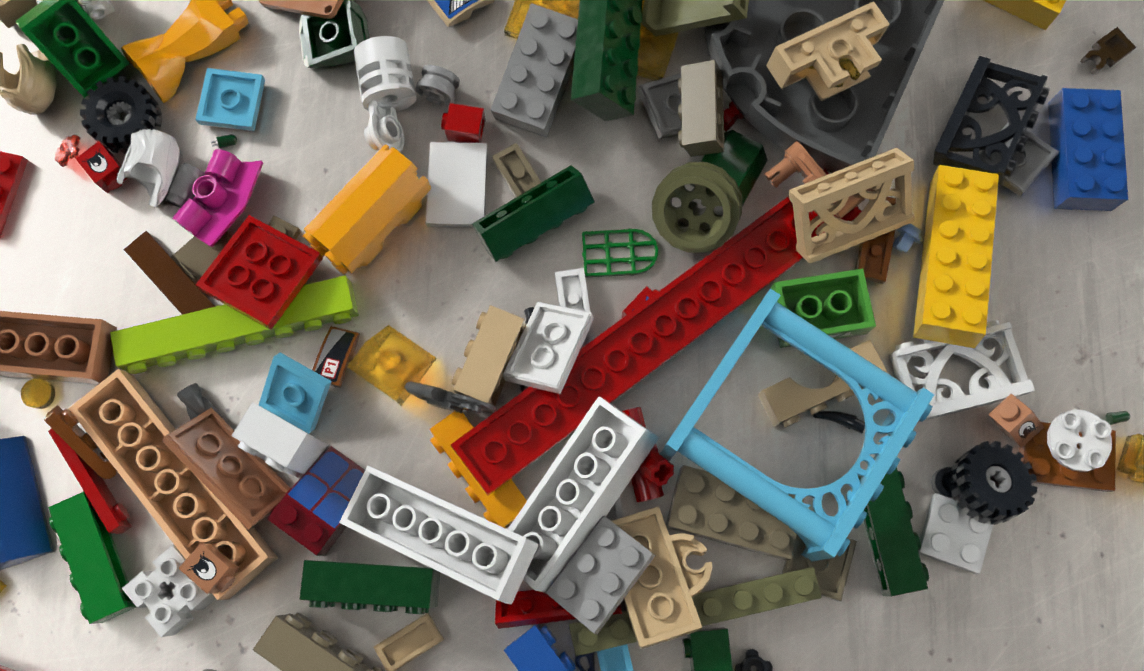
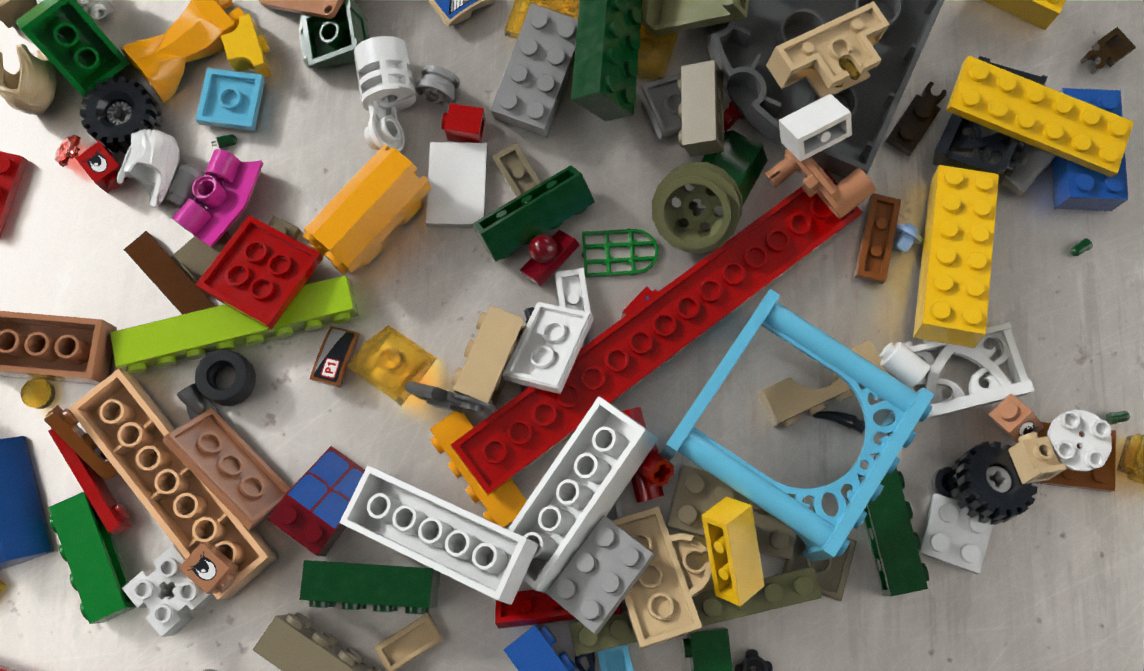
white brick [231,402,329,478] -> none
medium azure plate [259,352,332,434] -> none
bright green brick [770,268,876,348] -> none
tan fence [789,148,915,263] -> none
none -> black tyre [195,349,256,406]
none -> yellow brick [221,13,272,78]
none -> dark red tile [519,230,580,286]
none -> yellow brick [701,496,764,607]
none -> white brick [779,94,852,162]
none -> white brick [879,342,930,388]
none -> dark brown plate [885,82,947,157]
none -> yellow plate [946,55,1134,177]
none -> tan brick [1008,432,1067,484]
none -> dark green piece [1070,238,1093,256]

